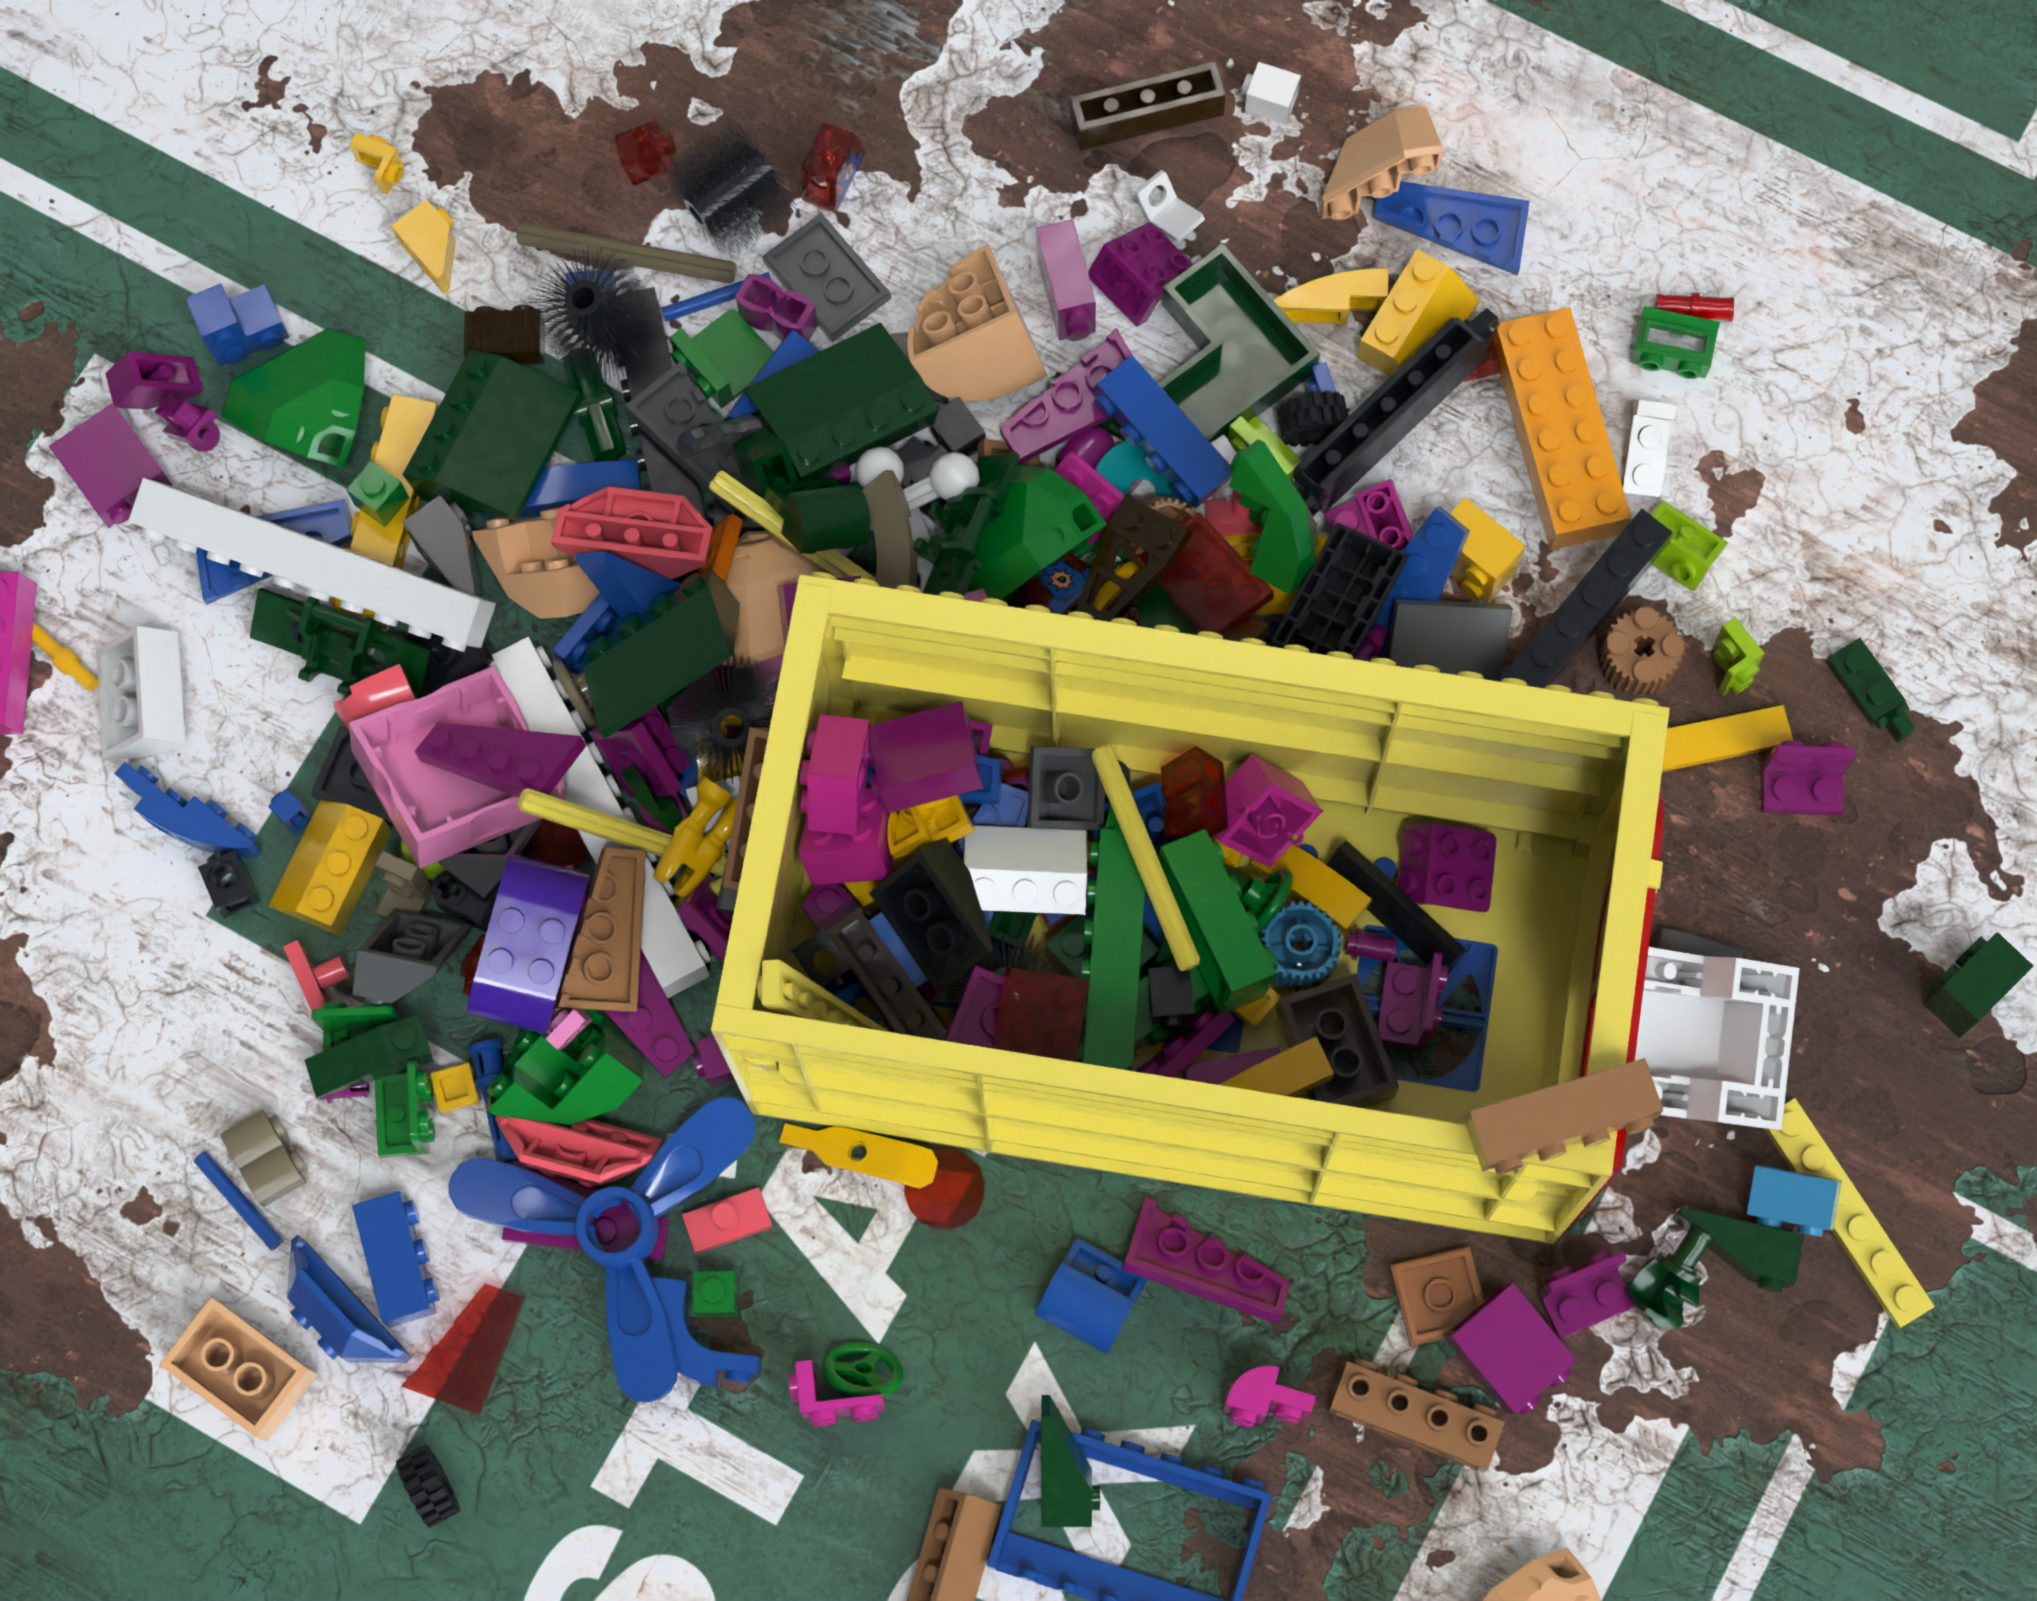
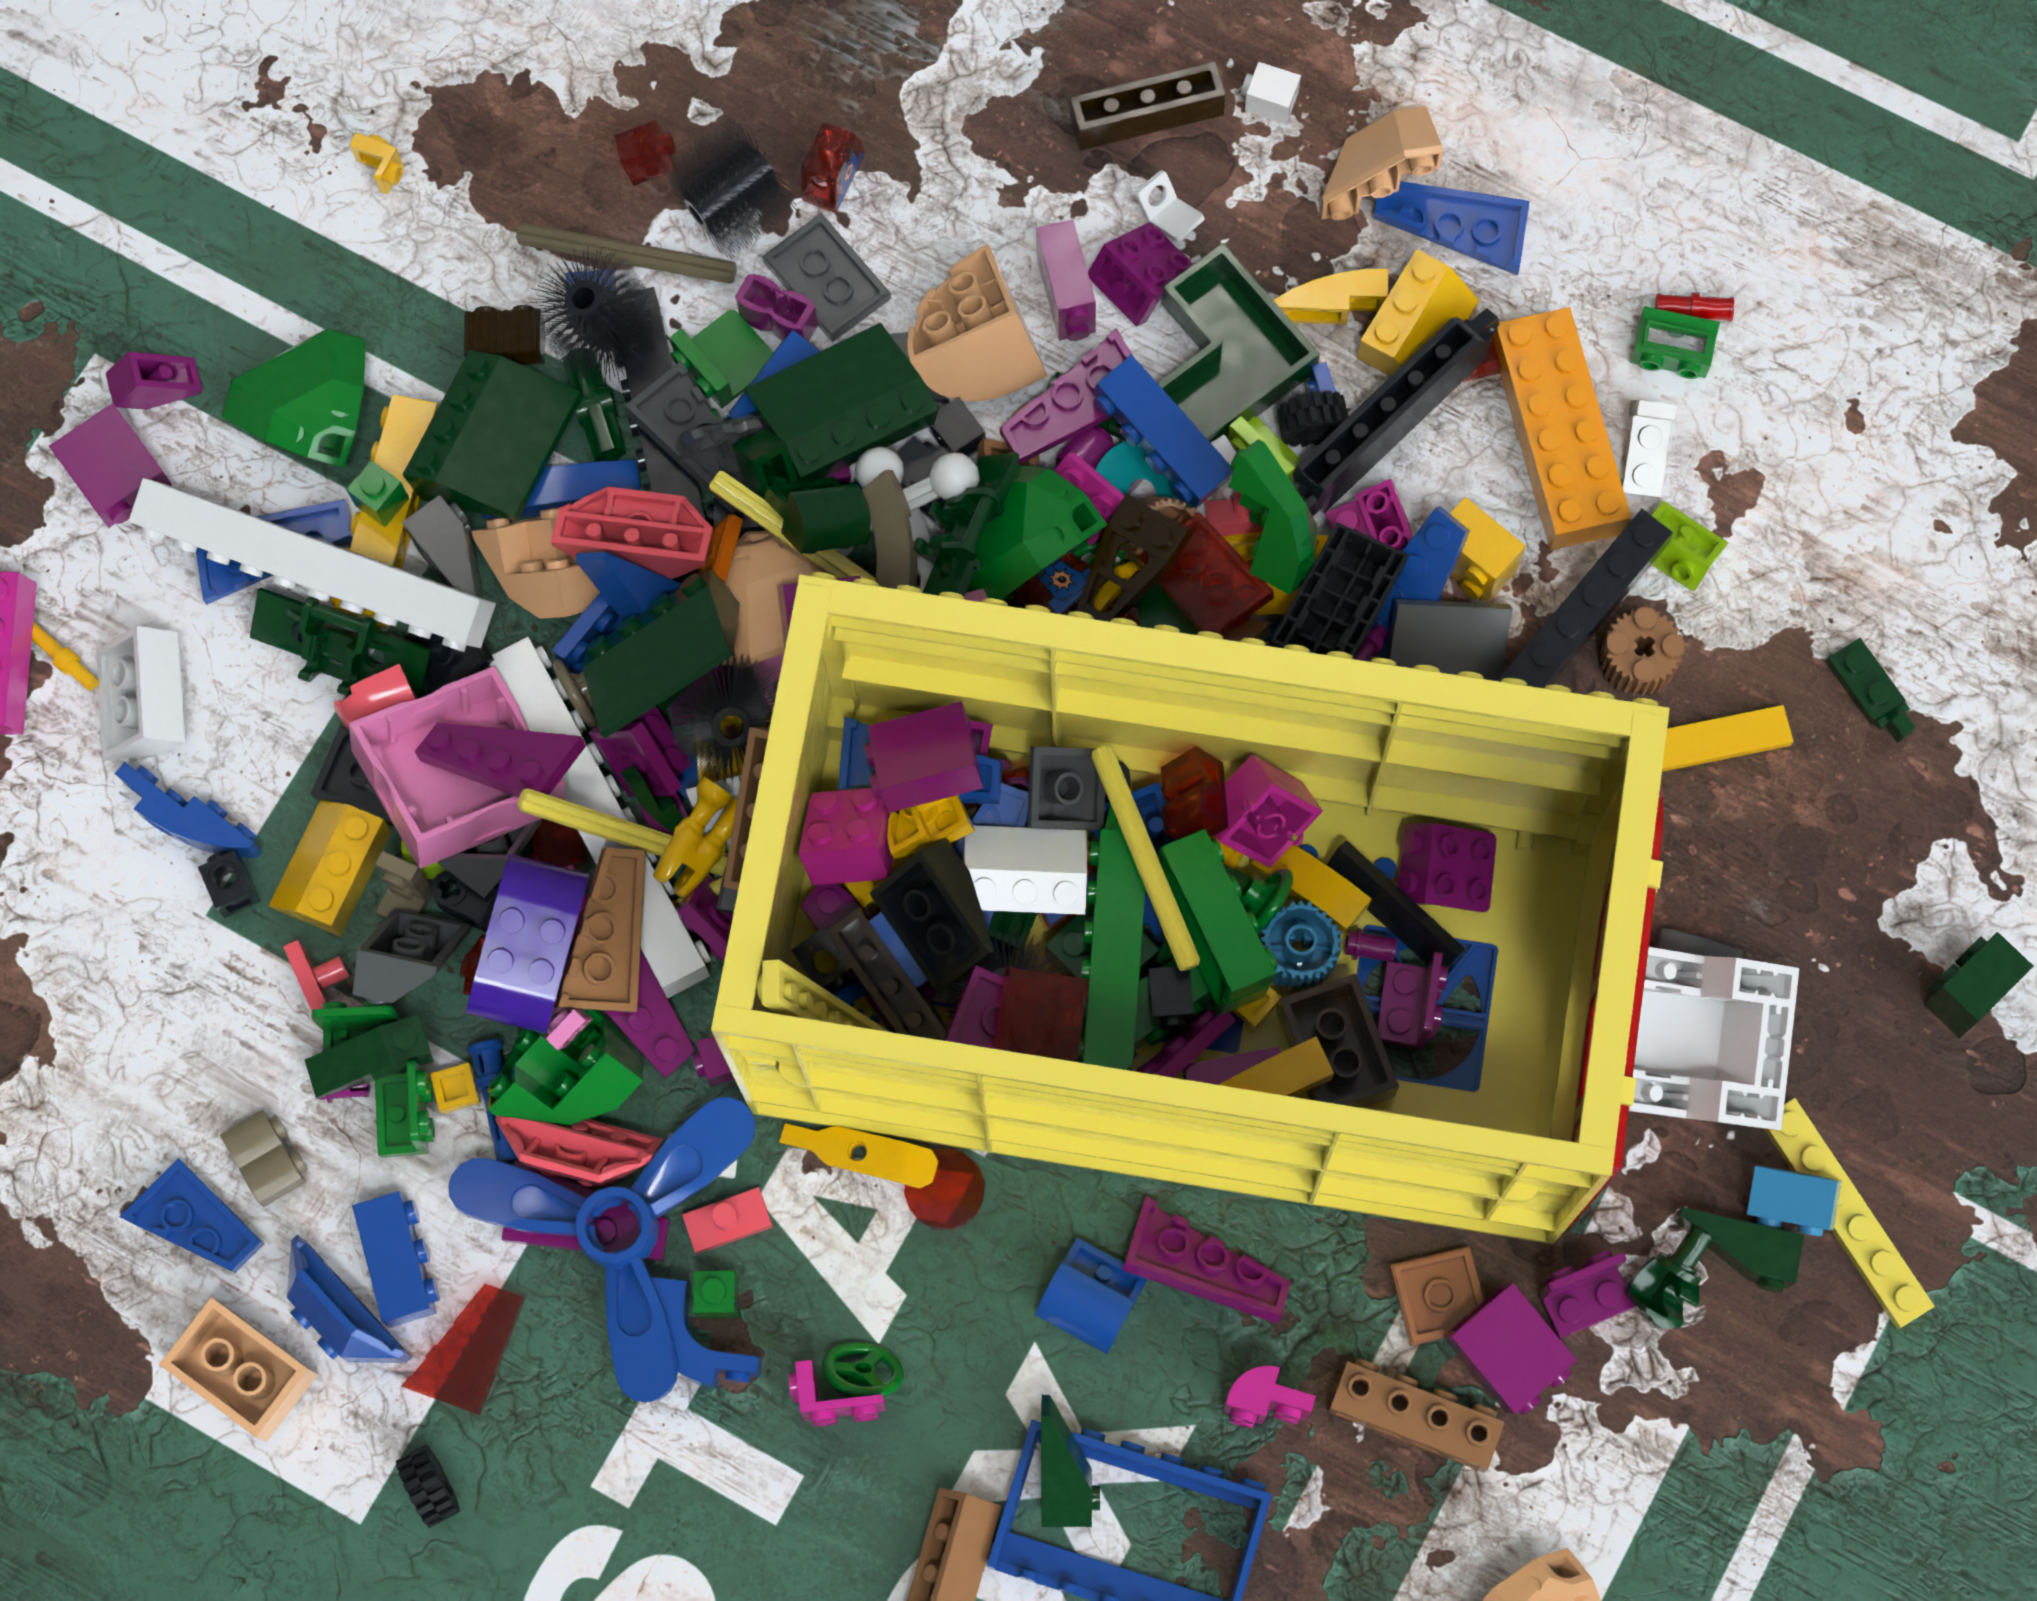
magenta hips [154,395,220,452] -> none
brick [185,283,289,367] -> none
blue piece [194,1151,283,1251] -> none
blue piece [268,789,312,835] -> none
yellow slope [391,199,456,294] -> none
blue piece [661,272,771,322] -> none
dark pink brick [800,714,869,836] -> none
medium nougat brick [1465,1058,1663,1174] -> none
lime bracket [1712,617,1765,697] -> none
magenta bracket [1761,740,1856,816] -> none
none -> blue wing [119,1158,264,1273]

